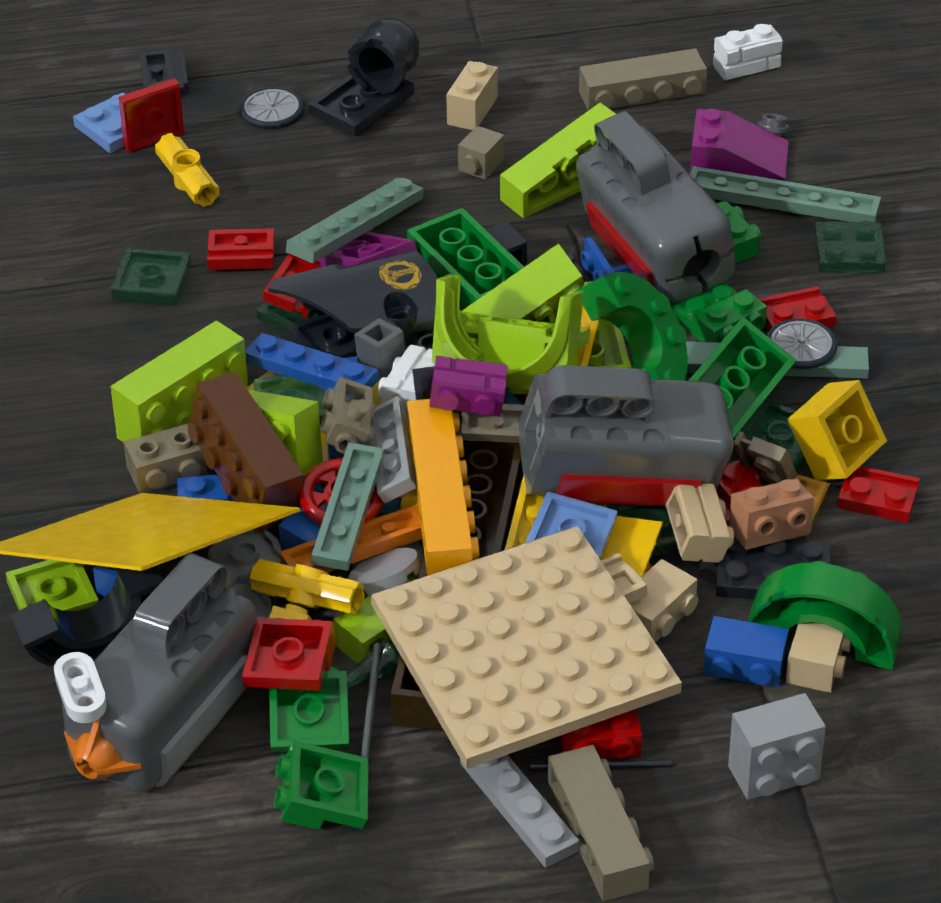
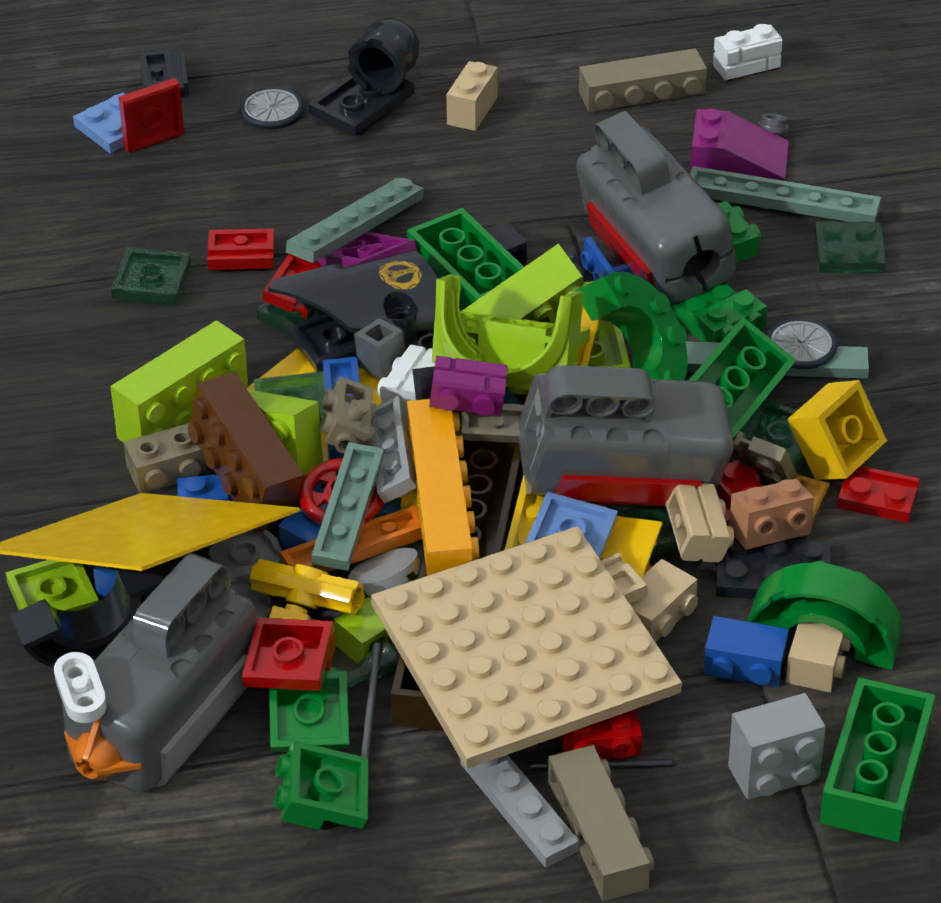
yellow piece [155,133,220,207] -> none
blue plate [245,333,379,395] -> none
dark tan brick [458,126,504,180] -> none
lime wedge [500,102,616,219] -> none
red plate [758,286,836,332] -> none
none -> green brick [819,677,936,842]

